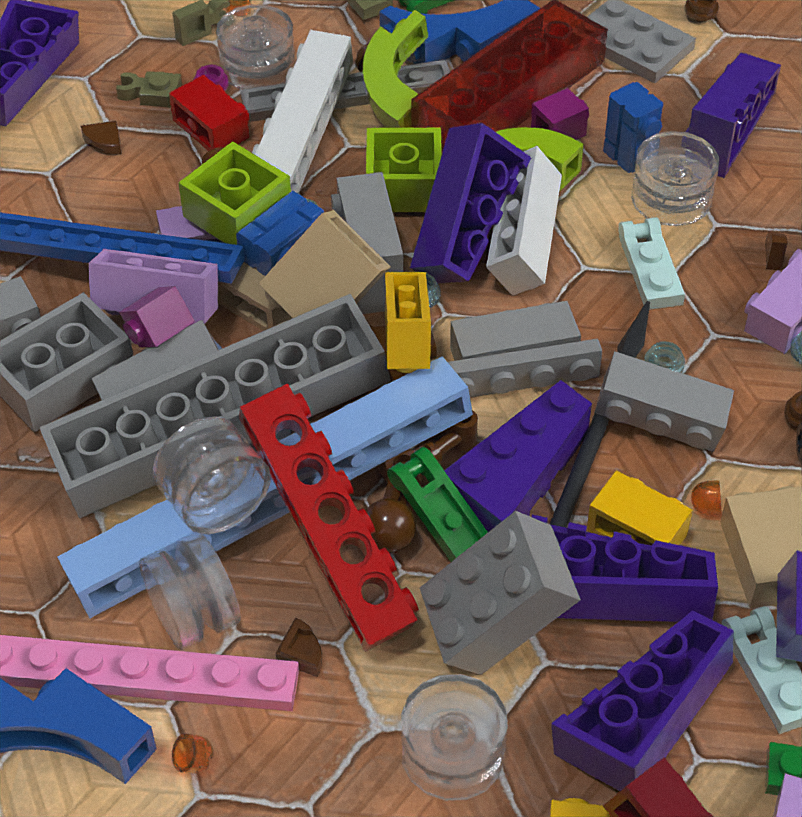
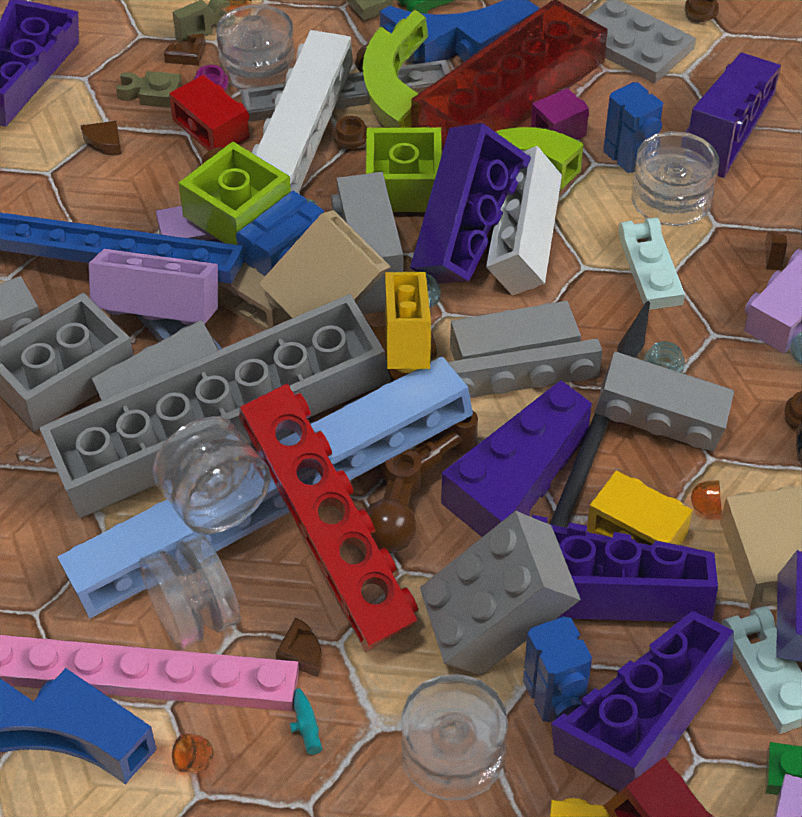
magenta brick [120,286,195,347] -> none
green plate [387,447,488,562] -> none
none -> reddish brown tile [164,34,206,66]
none -> teal helmet [289,688,323,755]
none -> reddish brown plate [333,116,367,149]
none -> blue brick [523,616,592,723]

